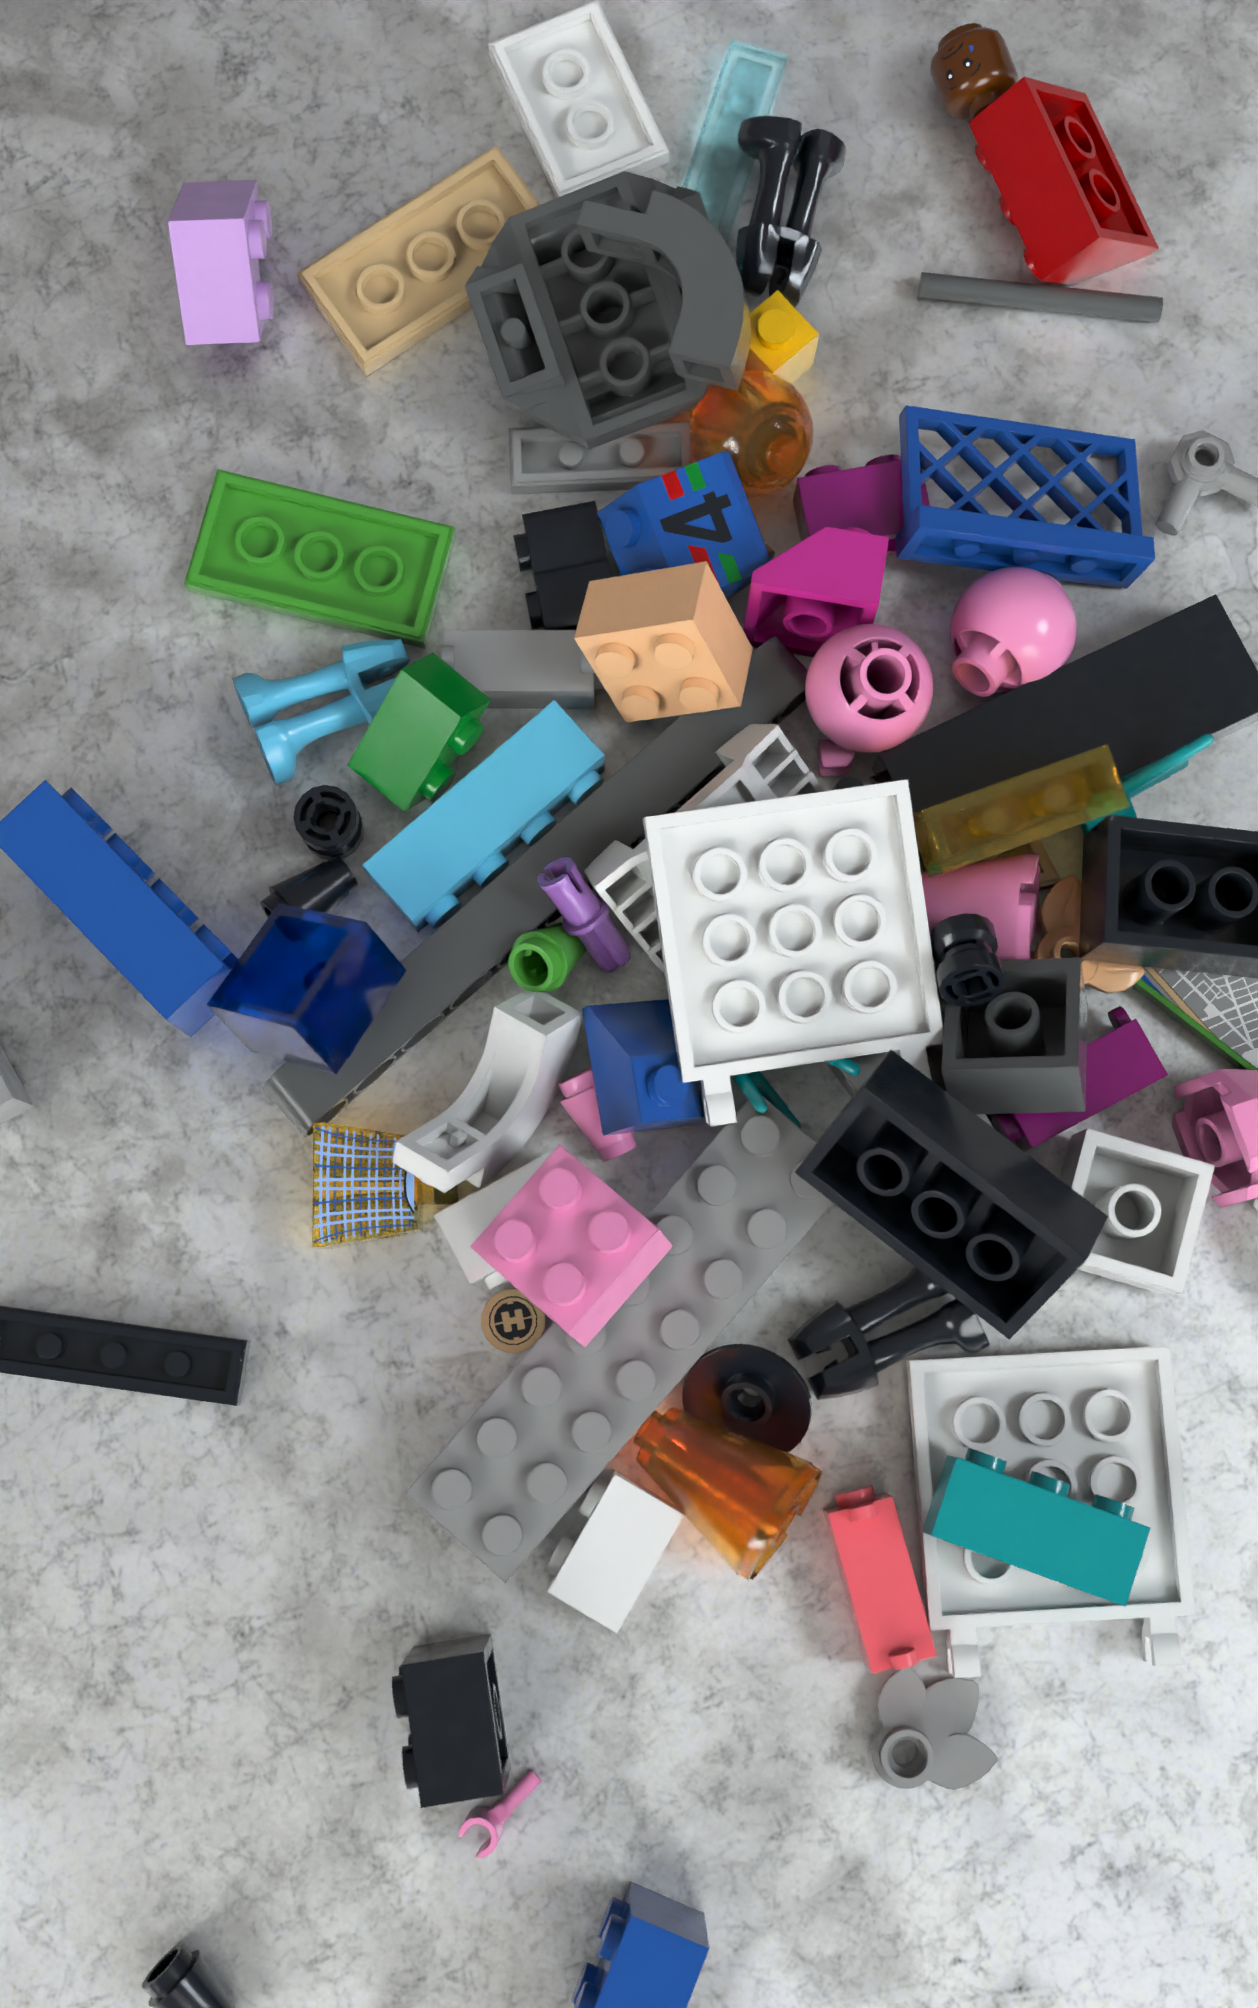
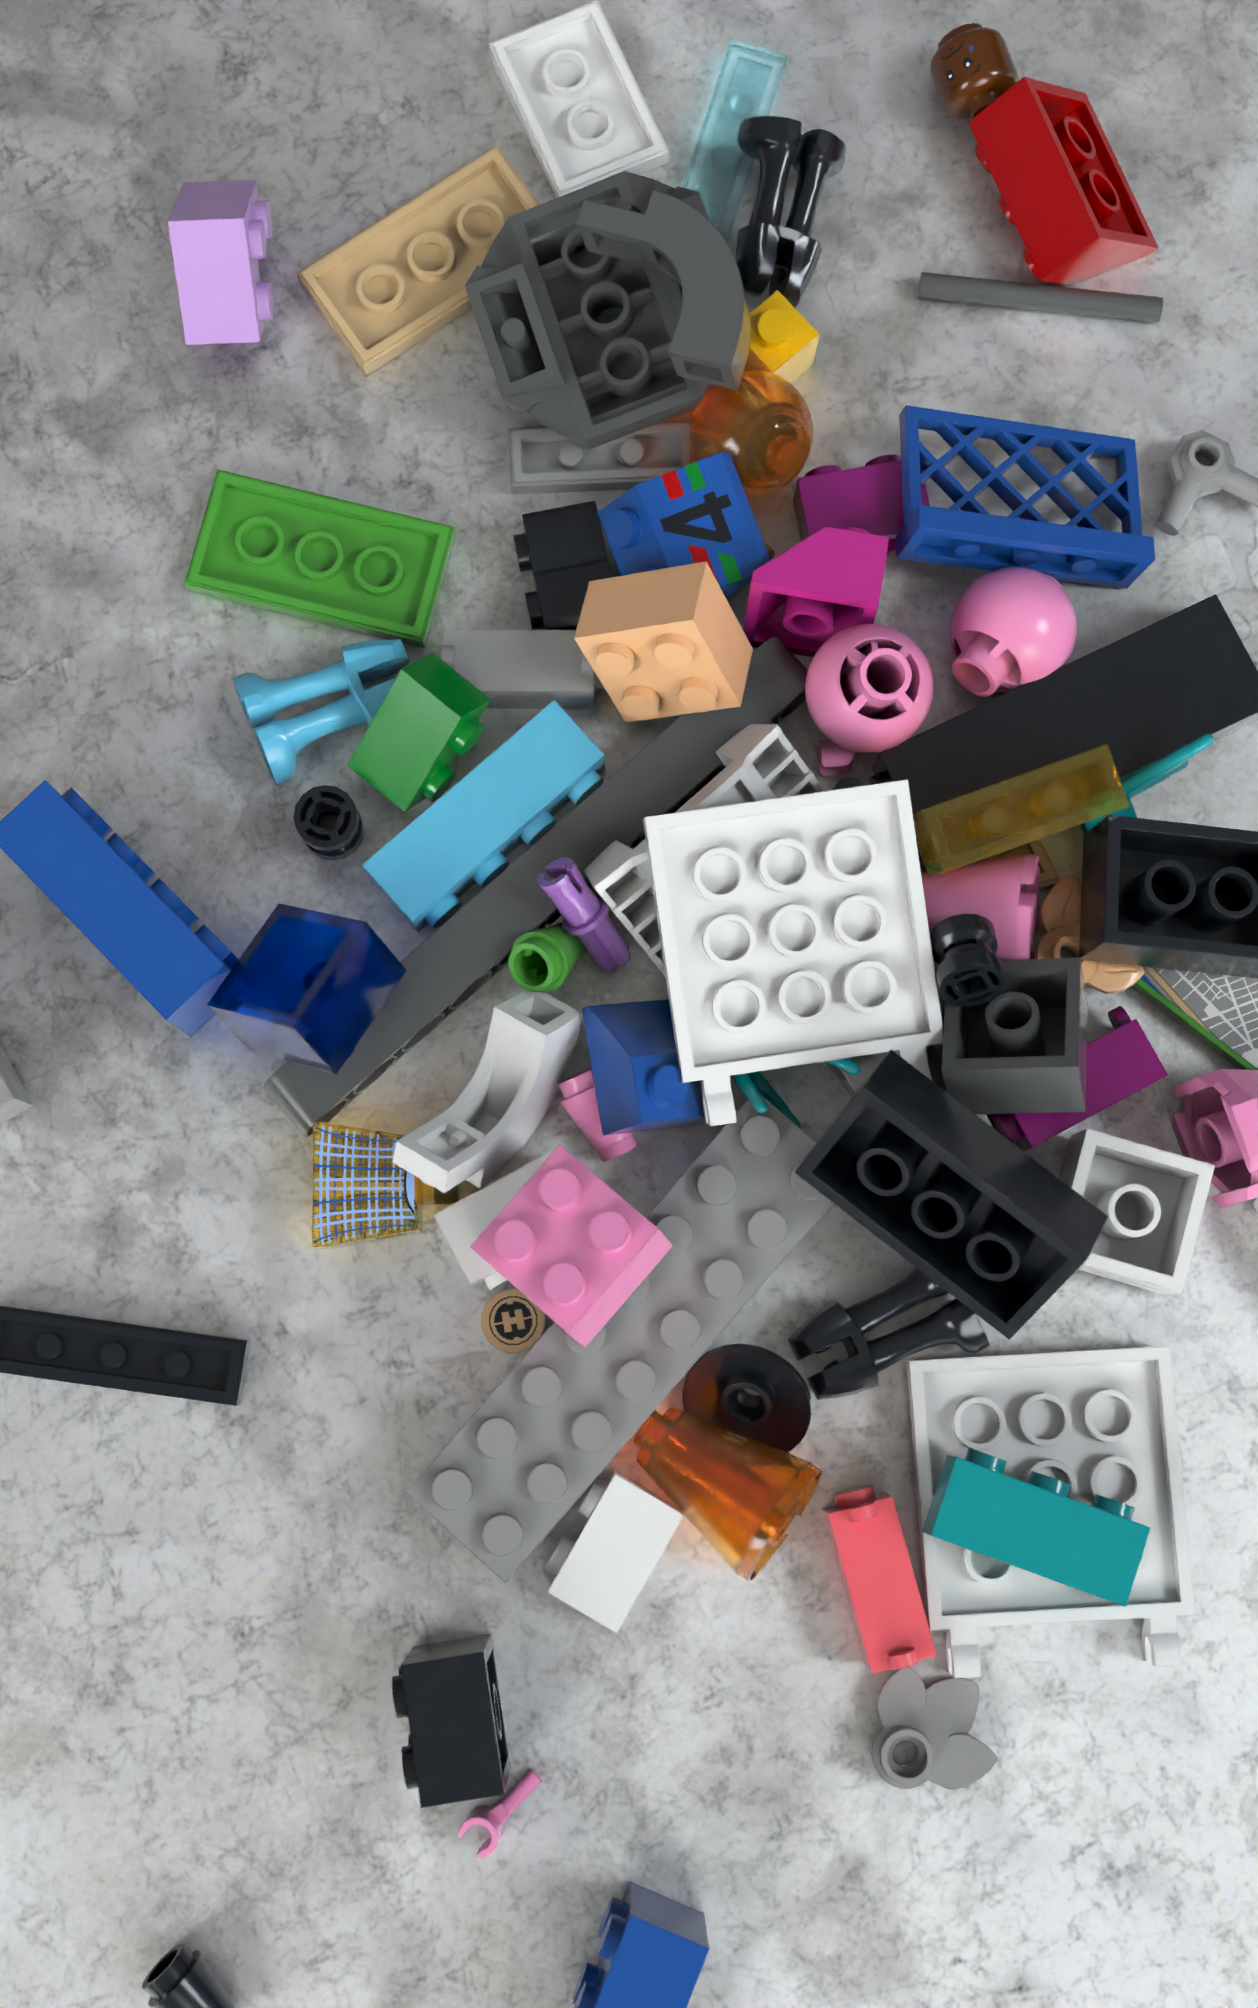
black cone [260,855,358,943] -> none

